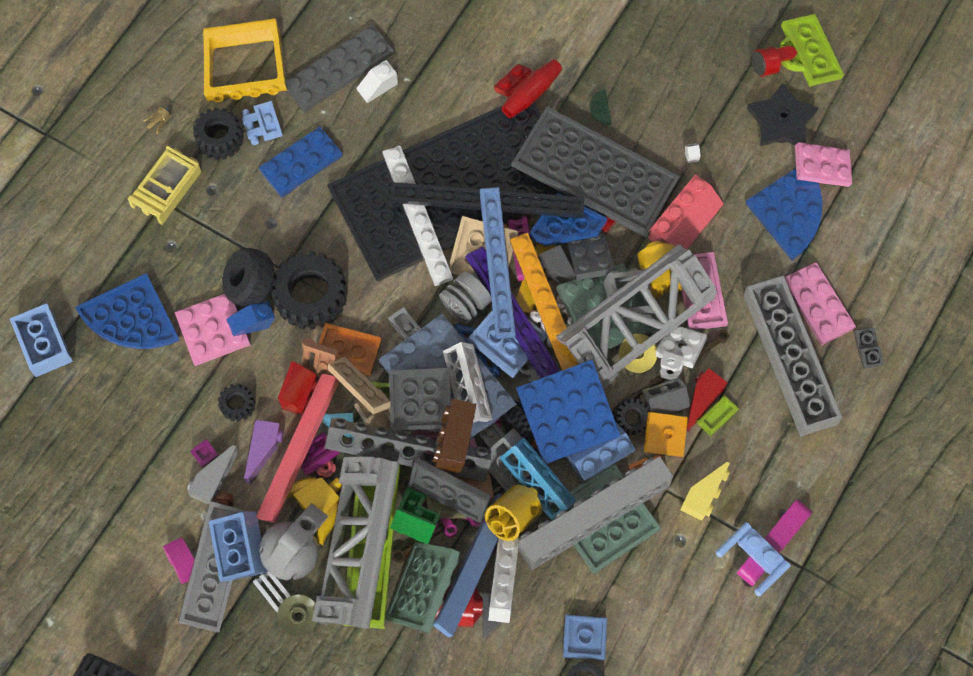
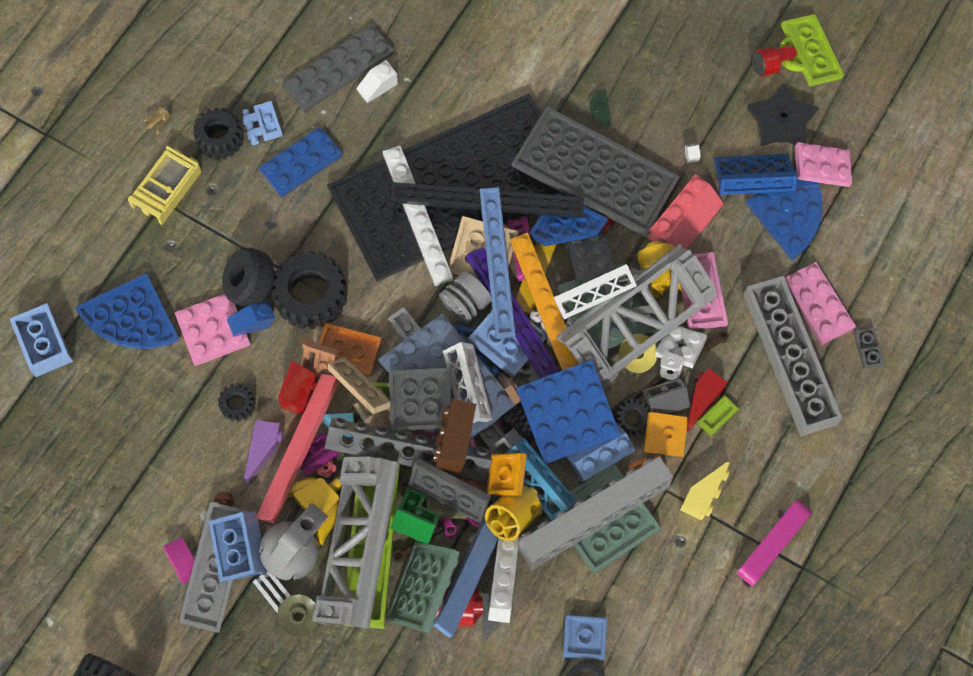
light grey slope [187,445,239,504] -> none
magenta plate [190,439,219,468] -> none
yellow windscreen [203,18,287,102] -> none
red plate [493,59,562,118] -> none
dark grey slope [538,245,576,284] -> none
light blue plate [716,522,790,596] -> none
none -> light orange plate [487,453,527,496]
none -> medium nougat plate [497,373,520,405]
none -> white fence [554,264,637,320]
none -> blue fence [713,154,798,195]

